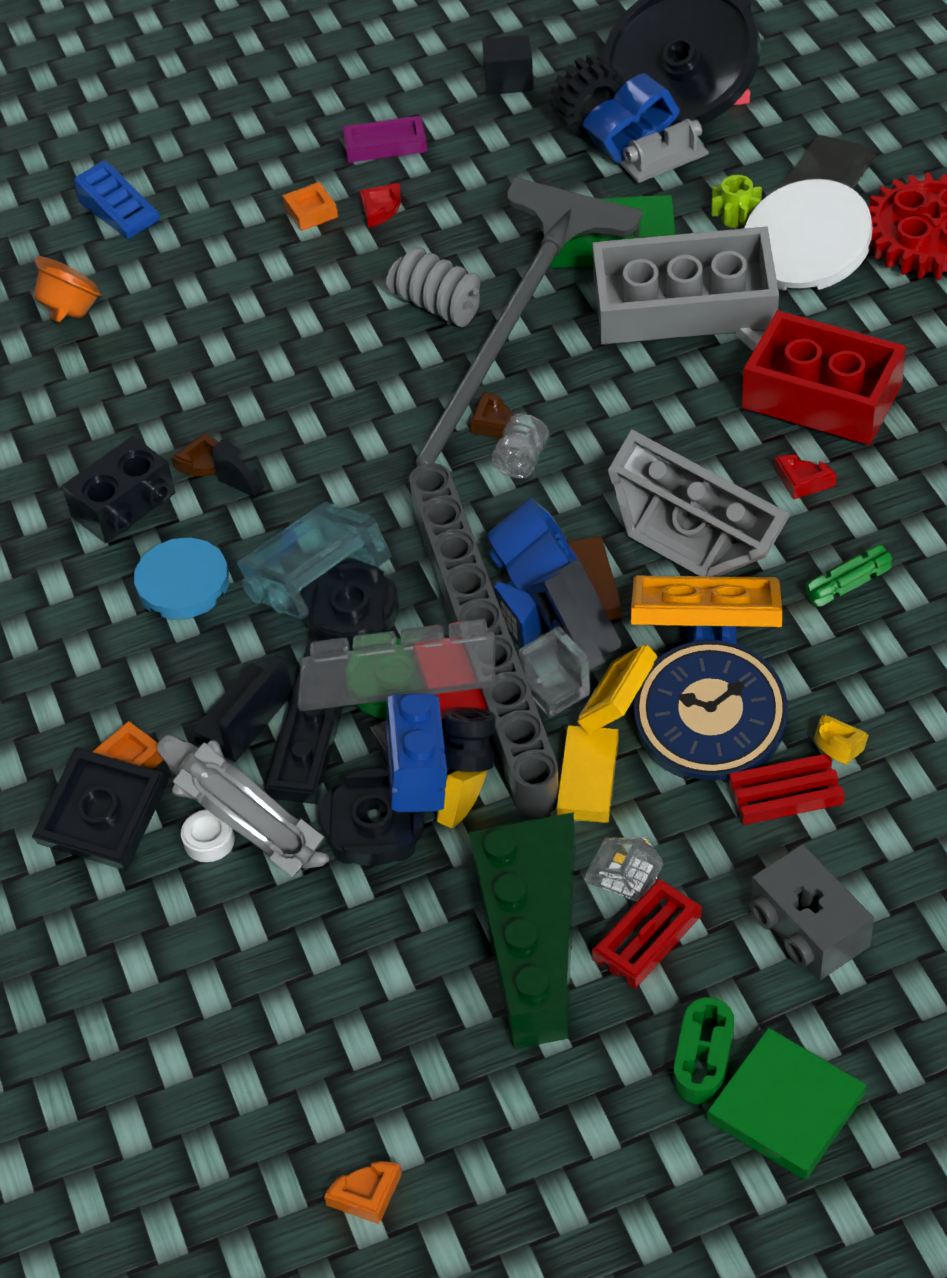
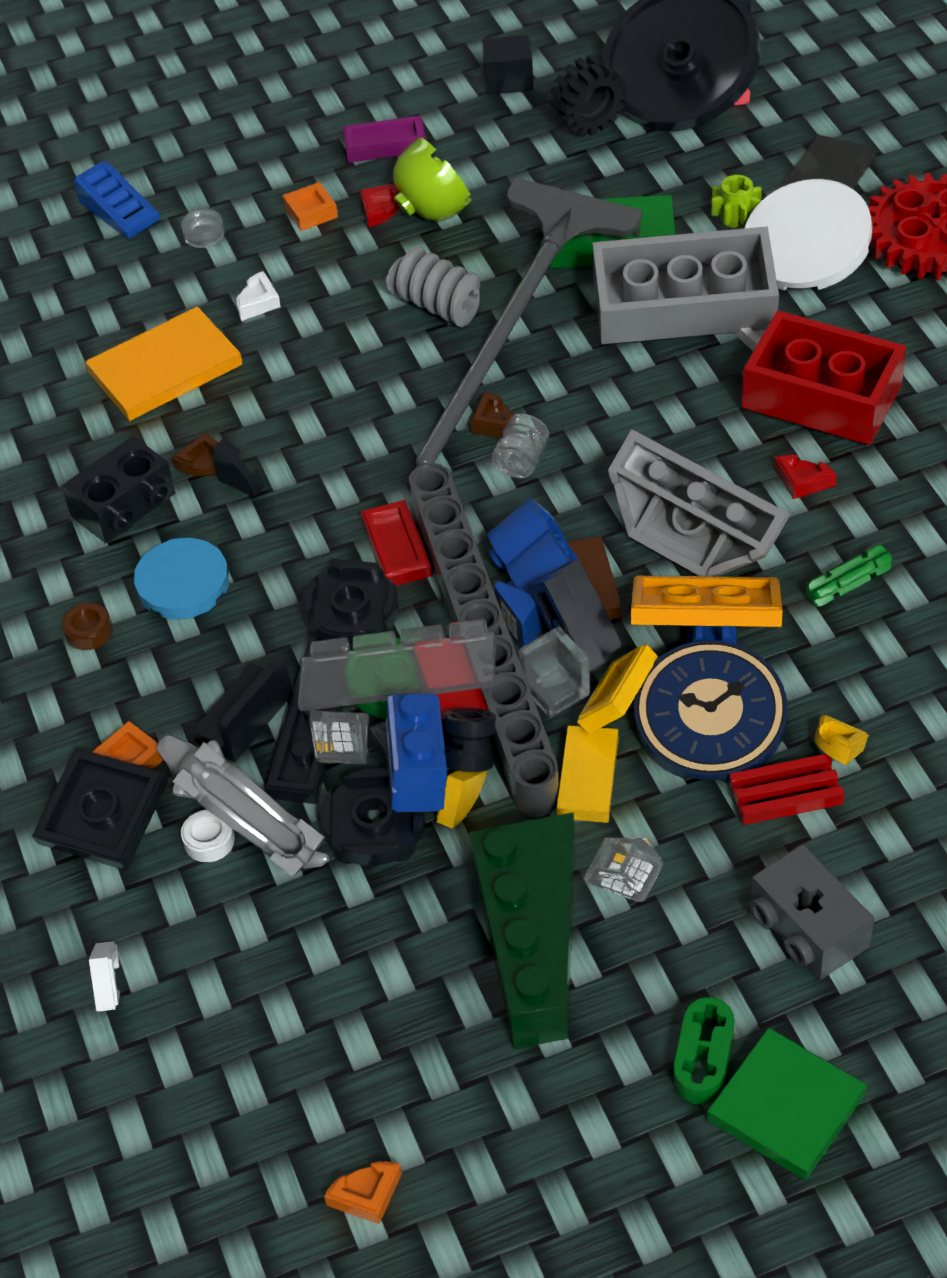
orange piece [34,256,103,322] -> none
clear light blue panel [237,502,392,619] -> none
blue brick [582,73,680,163] -> none
red tile [592,878,702,989] -> none
light grey hinge [619,119,708,183] -> none
none -> reddish brown tile [62,603,113,650]
none -> light orange tile [85,306,243,421]
none -> white tile [89,941,120,1012]
none -> clear tile [181,209,224,248]
none -> white tile [236,271,281,321]
none -> clear slope [309,710,369,764]
none -> red tile [360,500,432,586]
none -> lime cylinder [393,137,472,222]

